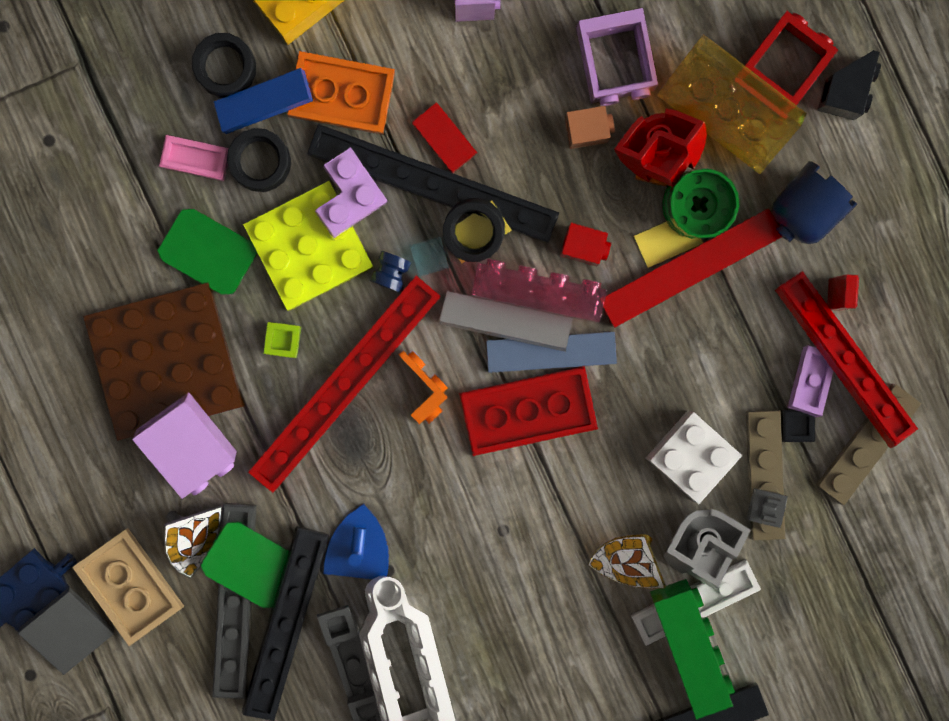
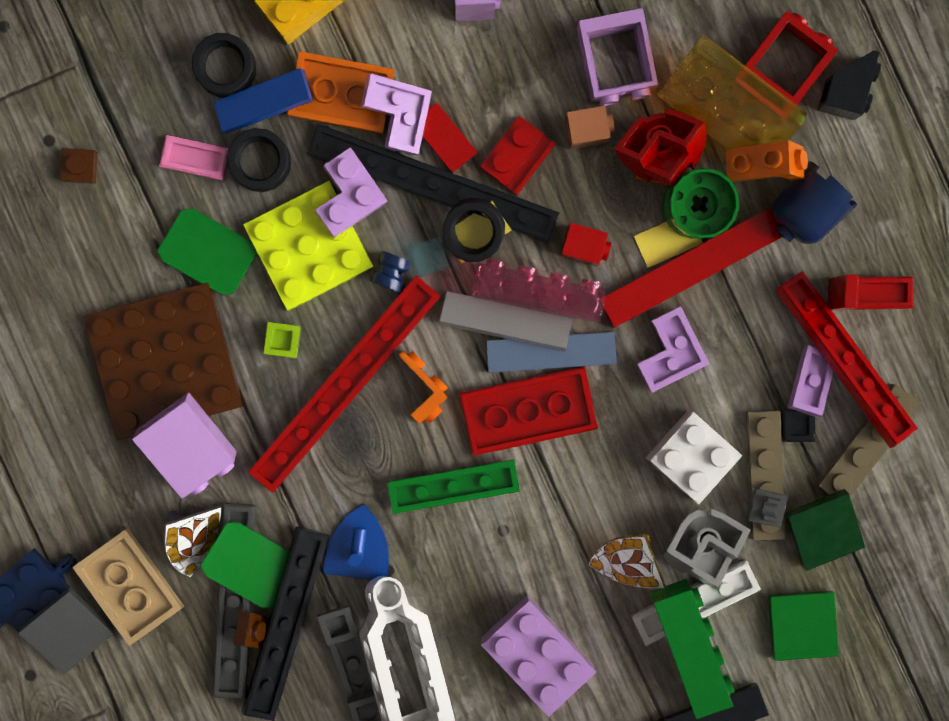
none -> reddish brown plate [60,148,98,184]
none -> reddish brown plate [233,611,267,649]
none -> lavender plate [361,74,432,155]
none -> green plate [387,459,520,514]
none -> red plate [480,116,556,196]
none -> lavender brick [481,594,596,717]
none -> lavender plate [636,306,709,393]
none -> orange bracket [726,140,808,182]
none -> green tile [768,591,839,661]
none -> dark green tile [785,489,865,571]
none -> red tile [848,276,914,310]

